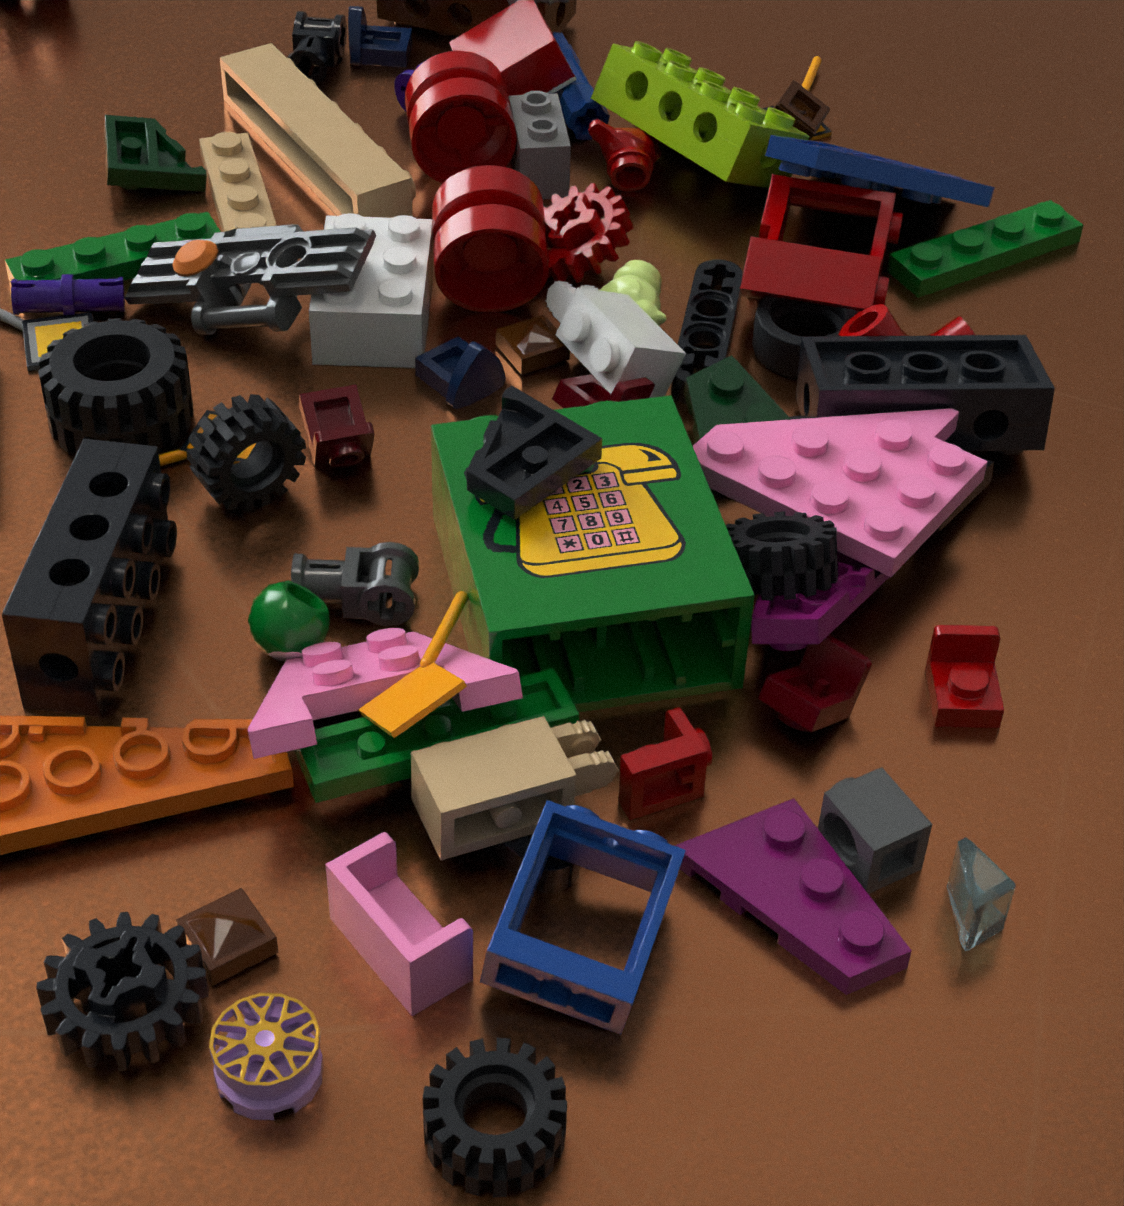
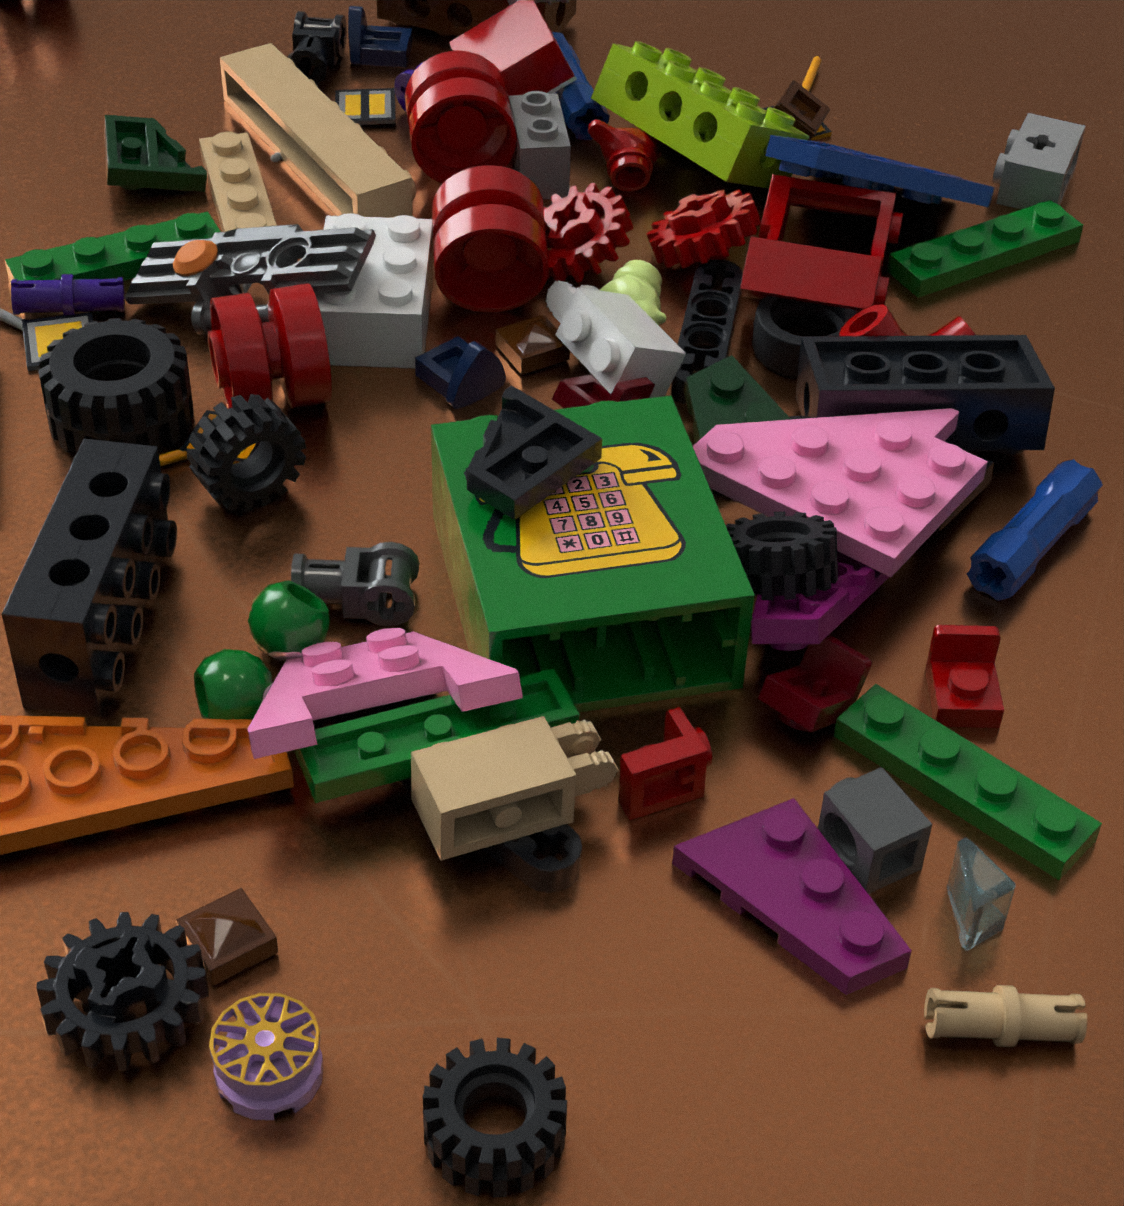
dark red bracket [299,384,375,468] -> none
bright pink panel [325,832,473,1016] -> none
light orange piece [358,591,468,738] -> none
blue window [480,800,686,1035] -> none
none -> green piece [194,649,273,720]
none -> red wheel [208,283,332,409]
none -> piece [270,88,396,162]
none -> red gear [646,189,761,268]
none -> green plate [834,684,1102,880]
none -> tan pin [924,985,1087,1047]
none -> blue axle [966,459,1103,601]
none -> light grey brick [992,113,1086,209]

